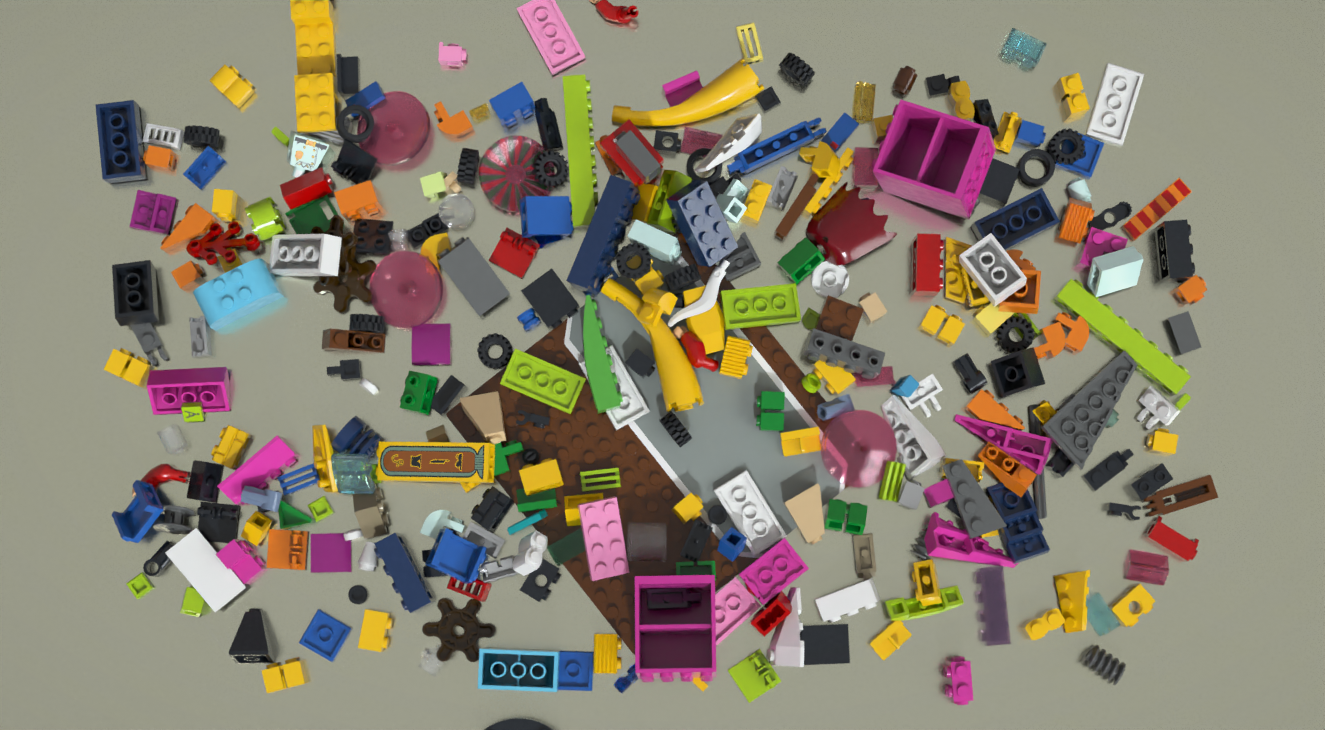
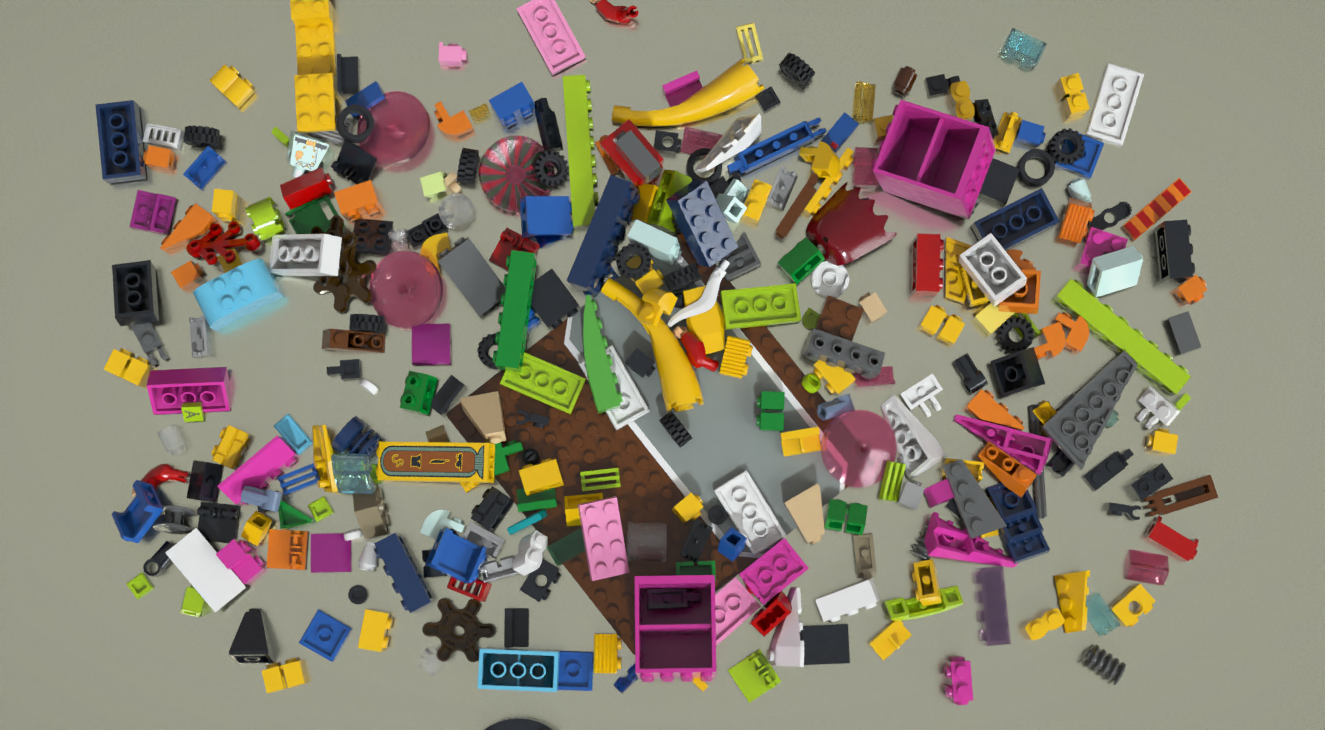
dark azure slope [891,375,919,397] -> none
none -> medium azure tile [274,414,313,455]
none -> green brick [493,250,537,372]
none -> black panel [504,608,529,648]

